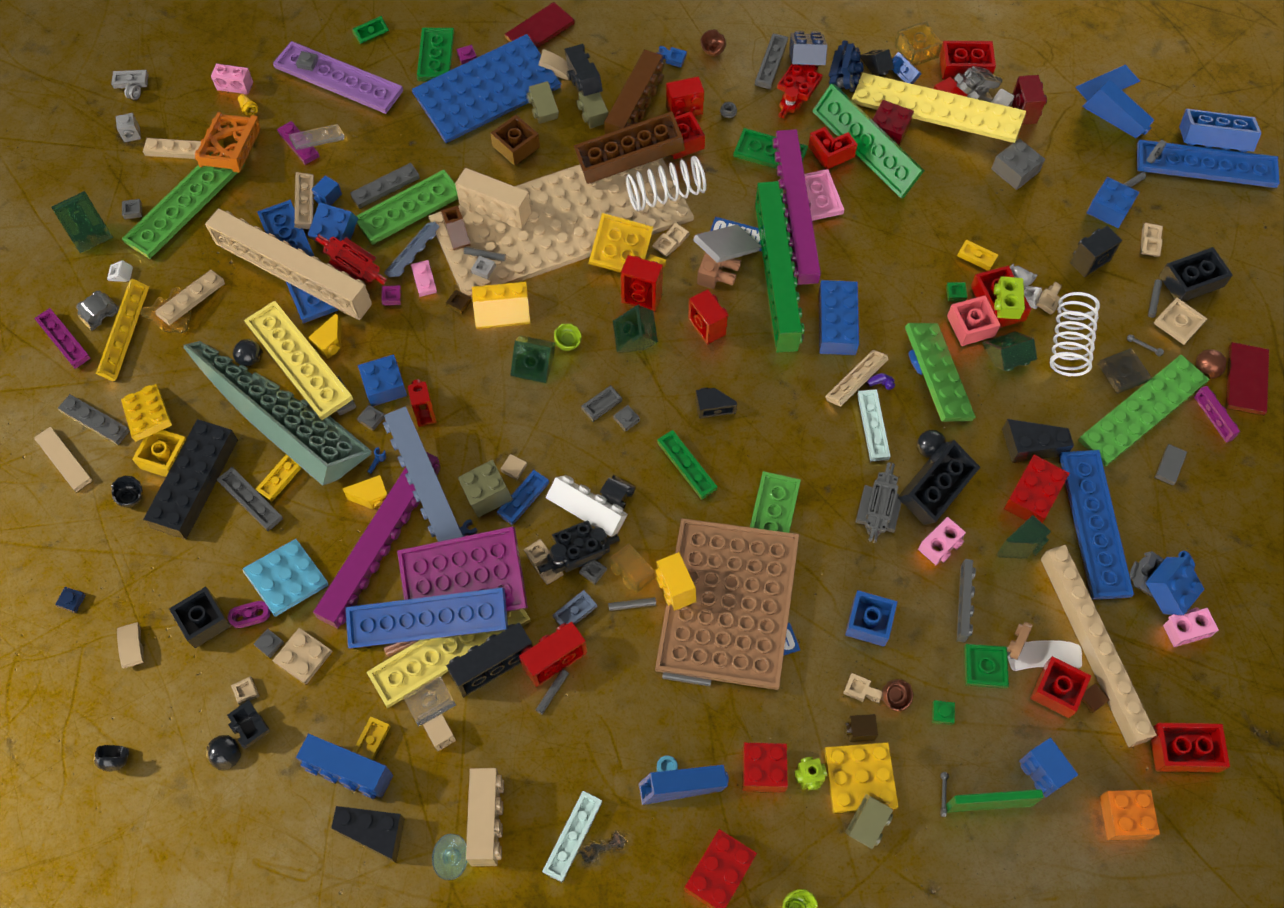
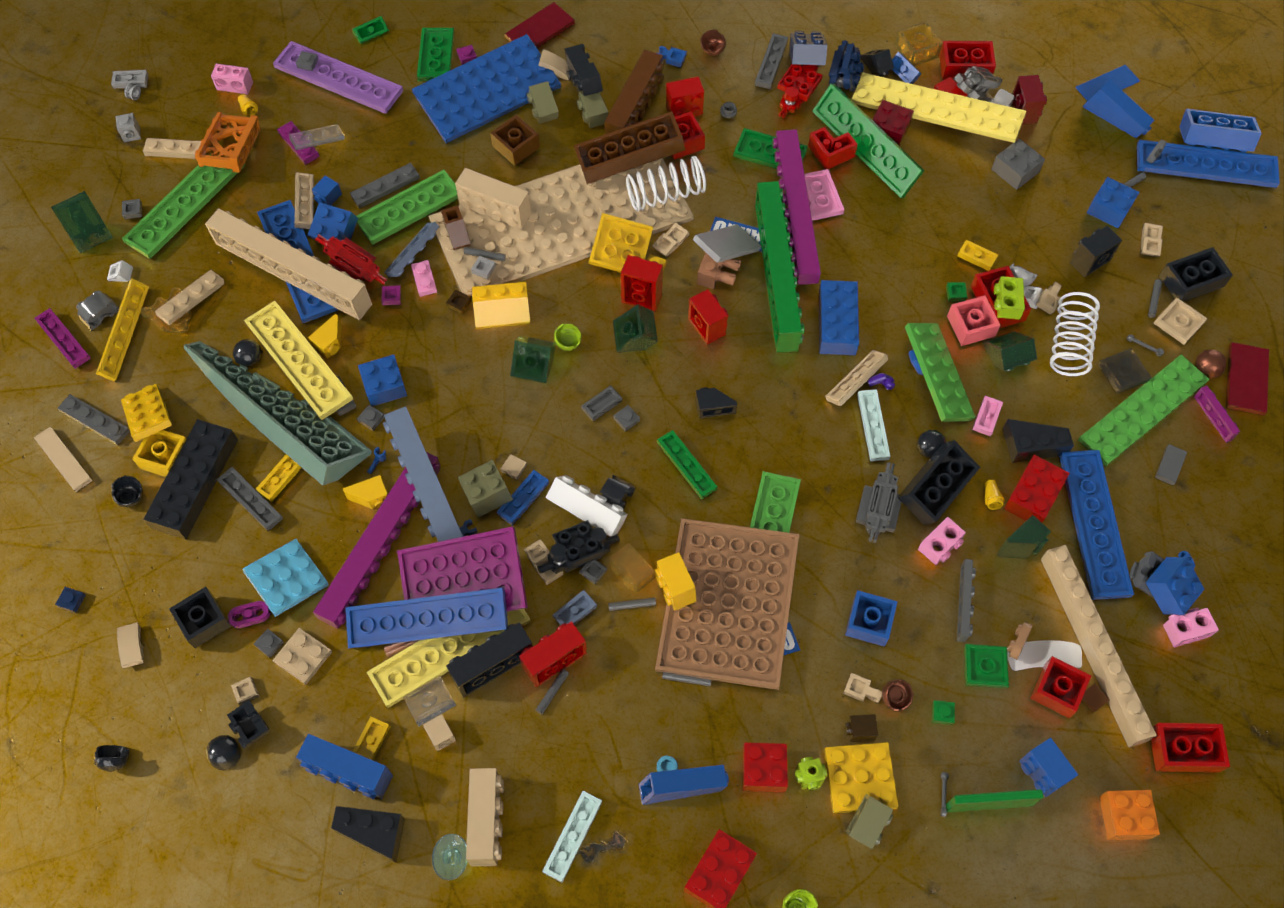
red torso [408,379,437,427] -> none
none -> bright pink plate [972,396,1003,436]
none -> yellow cone [984,480,1005,510]

